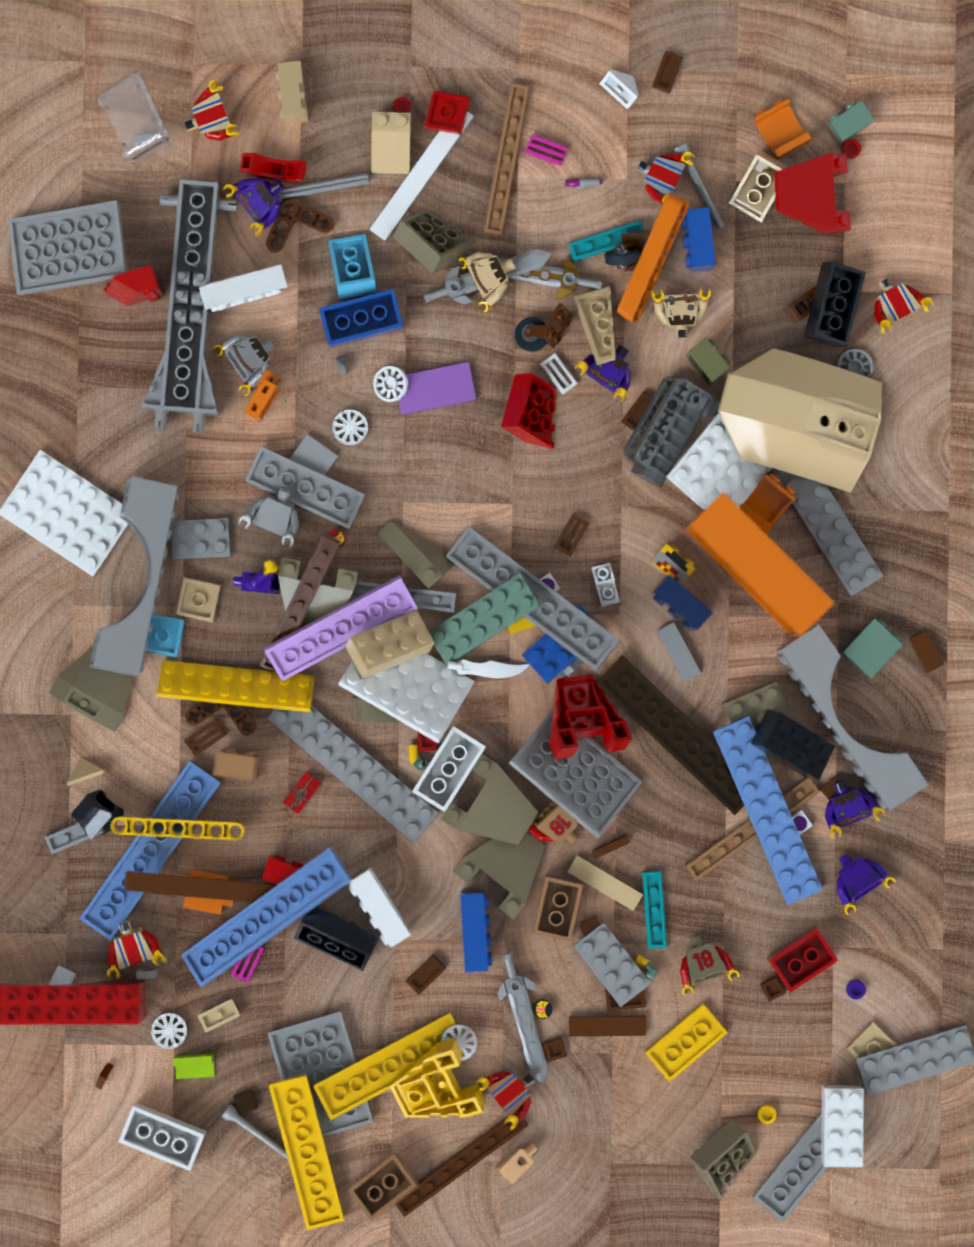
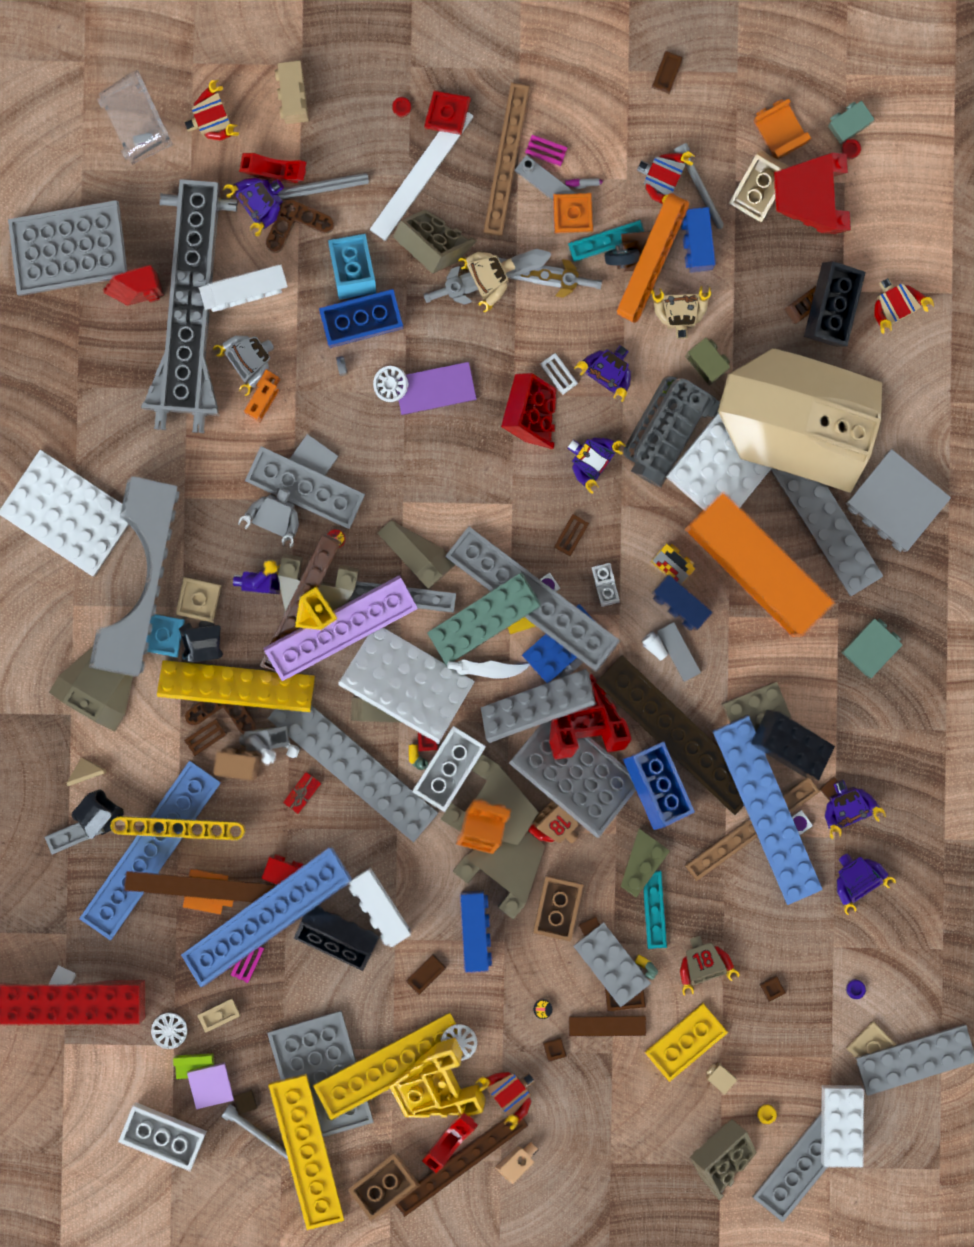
reddish brown tile [95,1063,114,1090] -> none
torso [107,920,166,980] -> none
light grey tile [136,969,158,979] -> none
light grey plate [171,518,231,560] -> none
white wheel [332,410,368,446] -> none
tan brick [345,610,435,679] -> none
tan slope [371,112,411,175] -> none
light grey sword [498,952,548,1083] -> none
plate [515,303,573,352] -> none
tan tile [567,855,643,911] -> none
tan wing [574,286,615,365] -> none
reddish brown tile [591,835,630,859] -> none
white slope [600,70,639,109] -> none
reddish brown tile [621,391,659,431] -> none
orange panel [739,472,797,534] -> none
red brick [767,926,838,993] -> none
light grey arch [777,624,928,811] -> none
light grey wheel [837,349,873,378] -> none
reddish brown tile [909,630,944,673] -> none
none -> black piece [179,621,223,663]
none -> lavender tile [187,1062,234,1109]
none -> light grey torso [239,726,299,764]
none -> yellow slope [295,587,338,630]
none -> red arch [422,1112,478,1173]
none -> orange bracket [456,800,511,854]
none -> light grey plate [481,669,595,743]
none -> light grey piece [515,155,576,201]
none -> orange tile [553,193,593,234]
none -> torso [567,437,626,494]
none -> olive wing [621,829,670,898]
none -> blue brick [623,742,695,830]
none -> white cone [642,632,669,661]
none -> tan brick [706,1062,737,1095]
none -> light grey panel [845,449,951,552]

